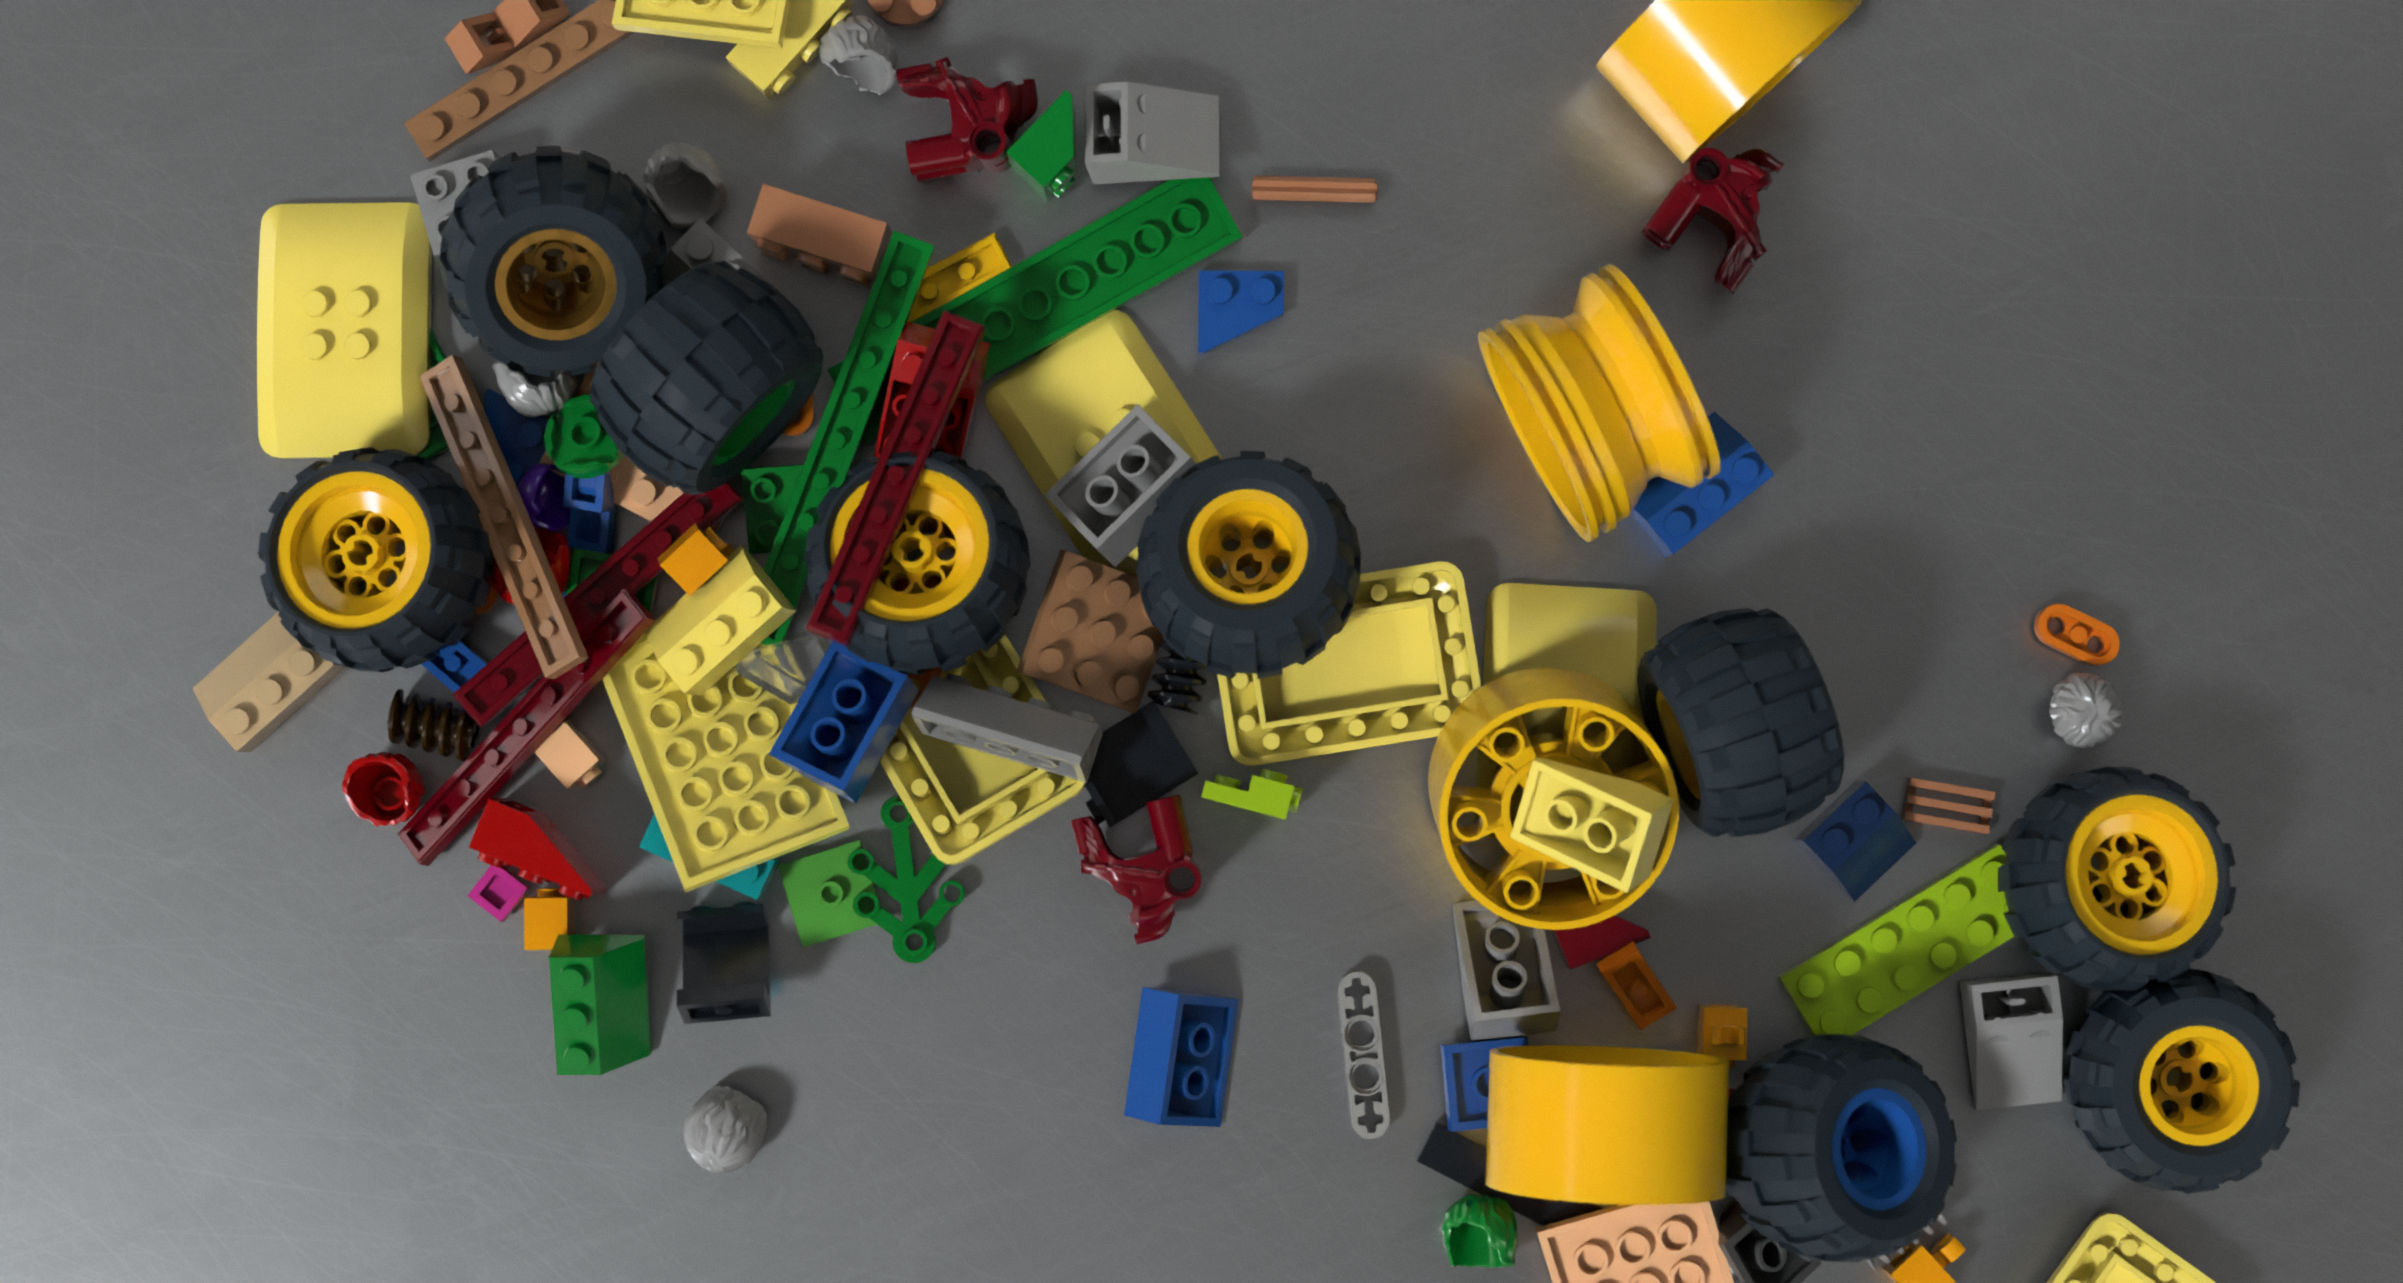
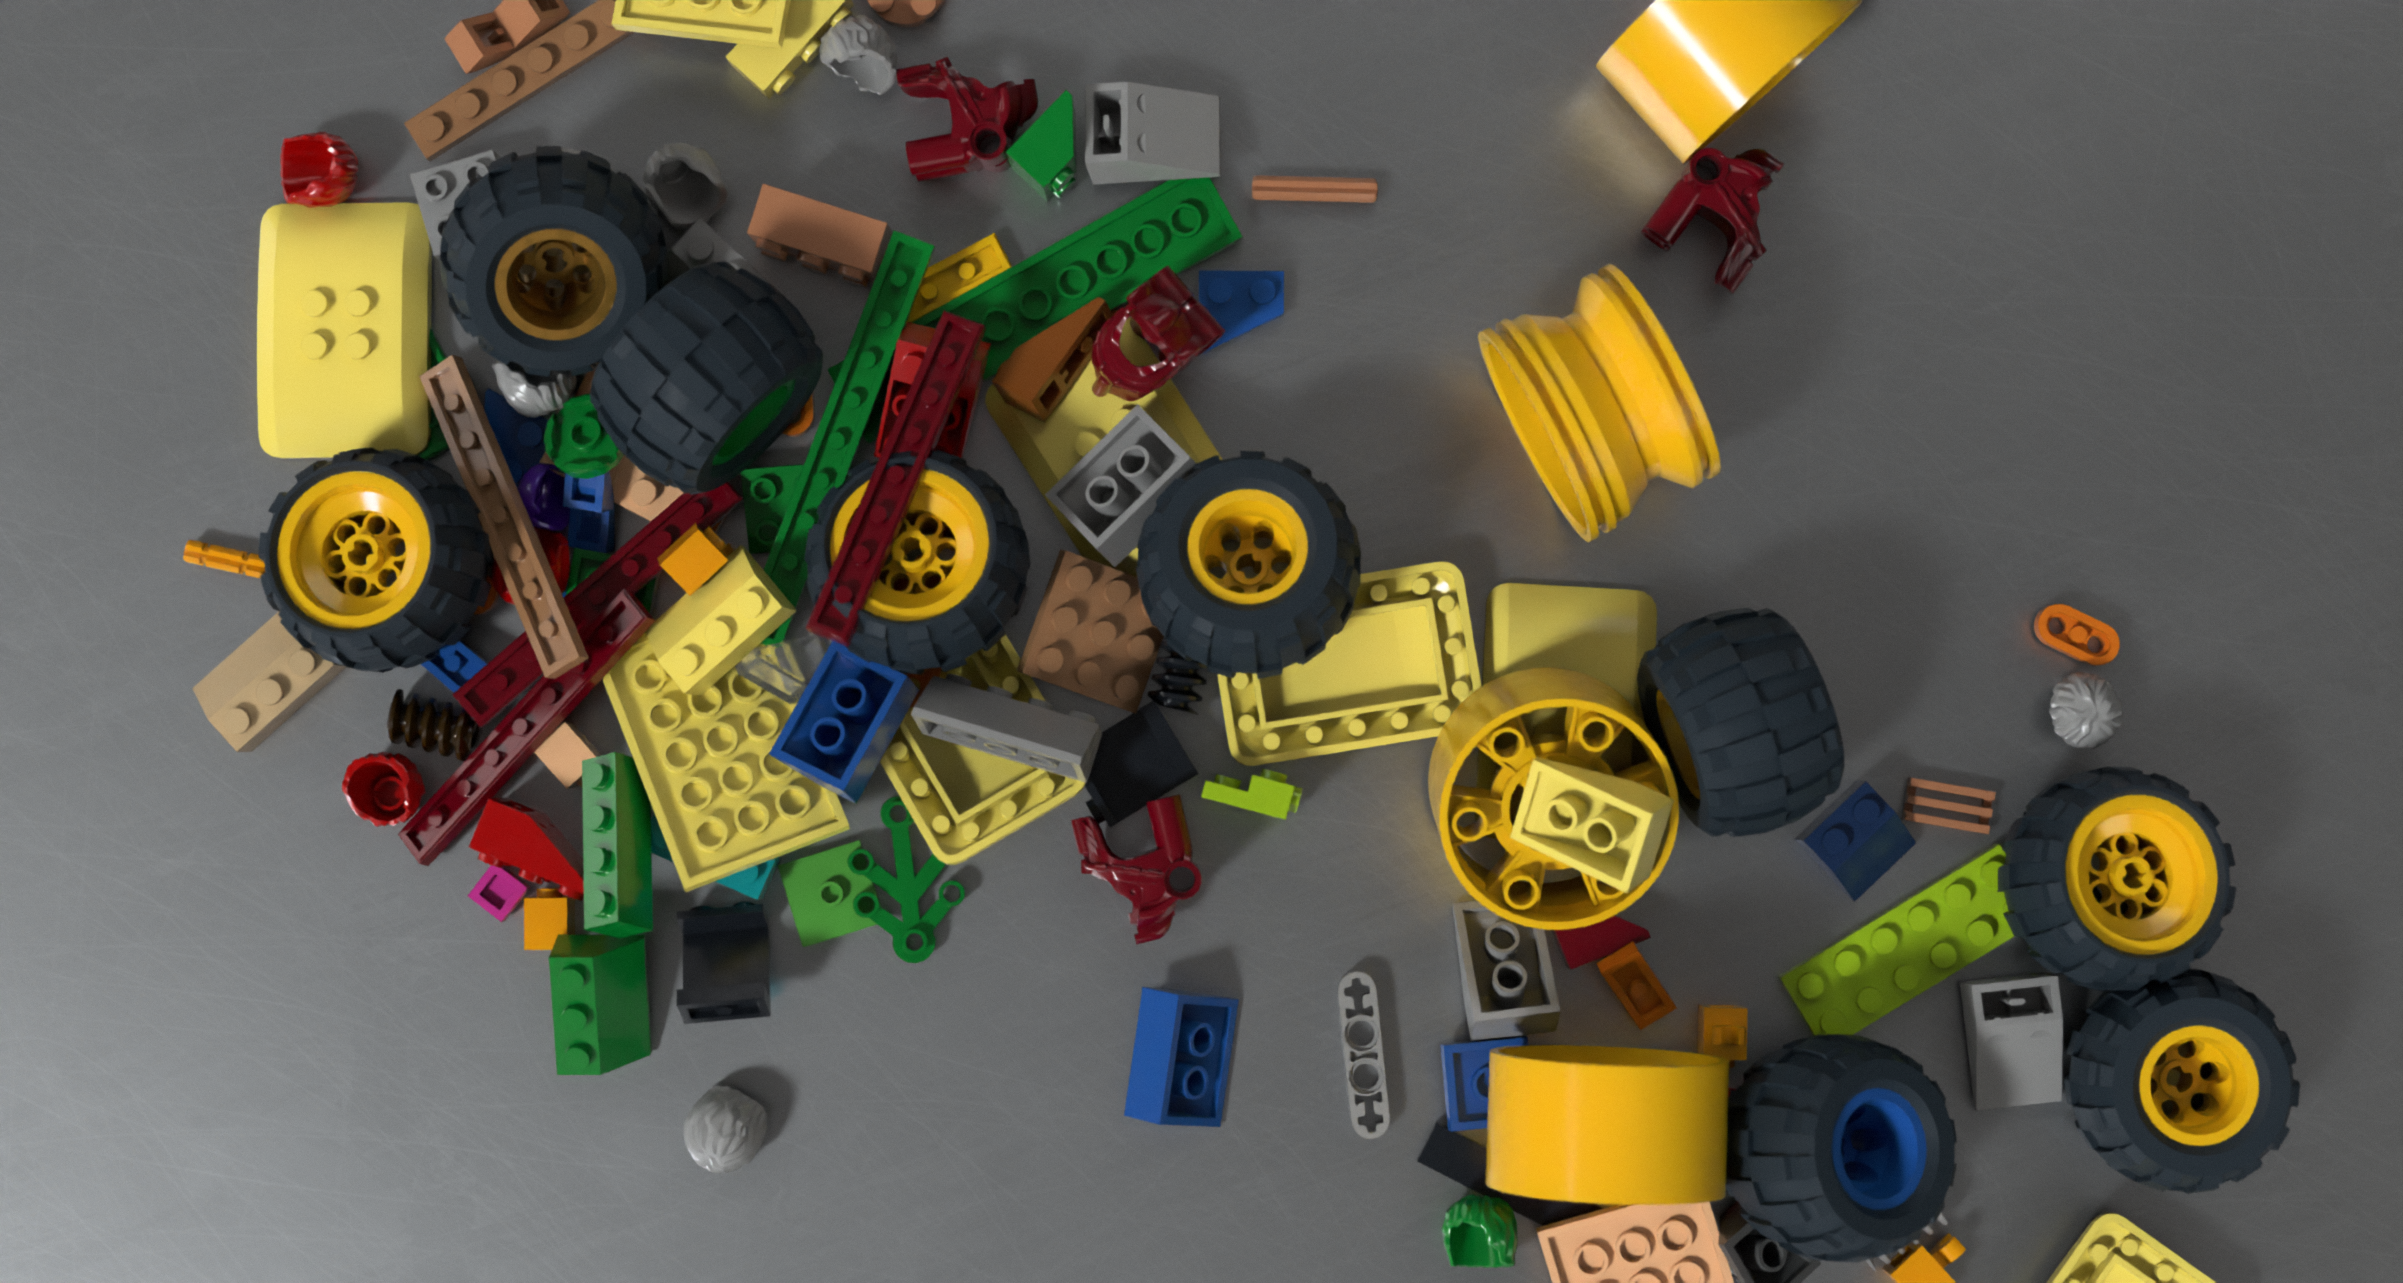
blue slope [1631,411,1775,558] -> none
none -> light orange axle [183,540,266,578]
none -> red hair [280,131,359,208]
none -> green brick [582,752,653,938]
none -> dark orange slope [992,297,1113,423]
none -> dark red helmet [1091,266,1226,402]

